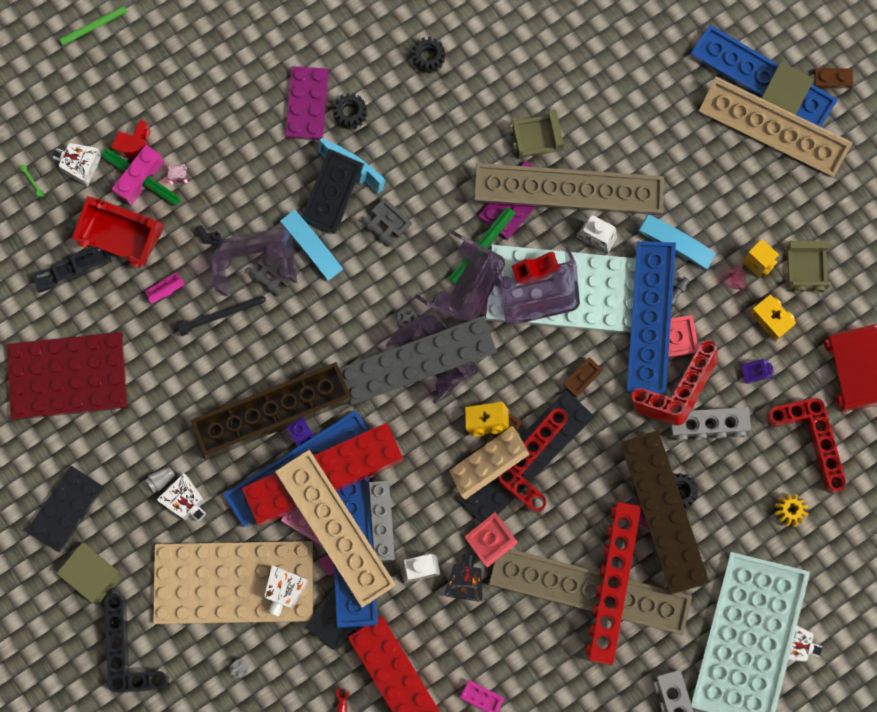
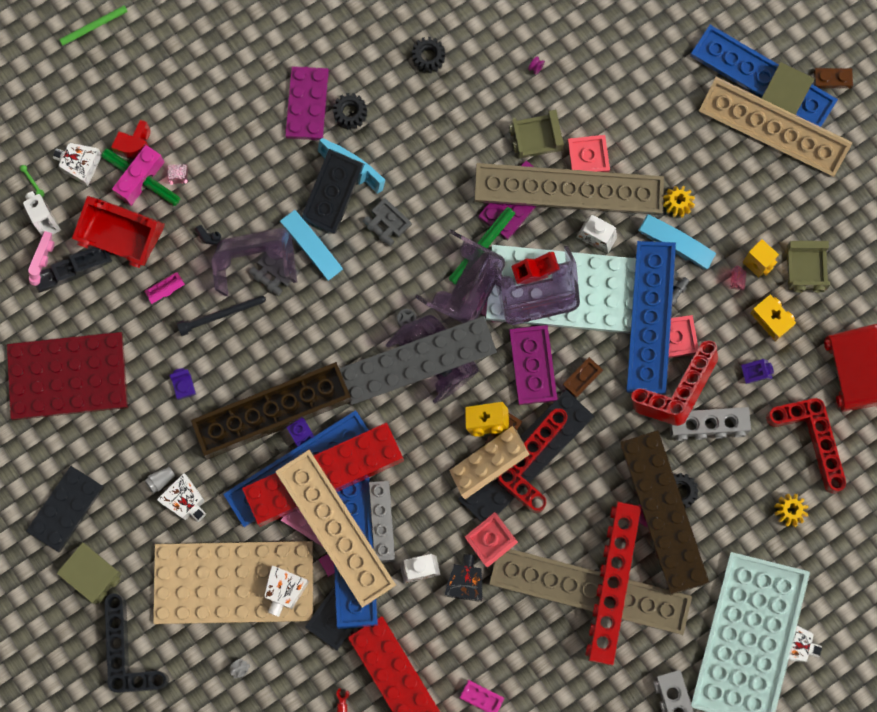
none -> white torso [23,191,61,236]
none -> bright pink plate [28,231,55,285]
none -> dark purple bracket [169,368,197,400]
none -> magenta plate [509,325,557,405]
none -> magenta bush [528,56,545,75]
none -> coral plate [568,135,610,172]
none -> yellow gear [663,186,695,218]

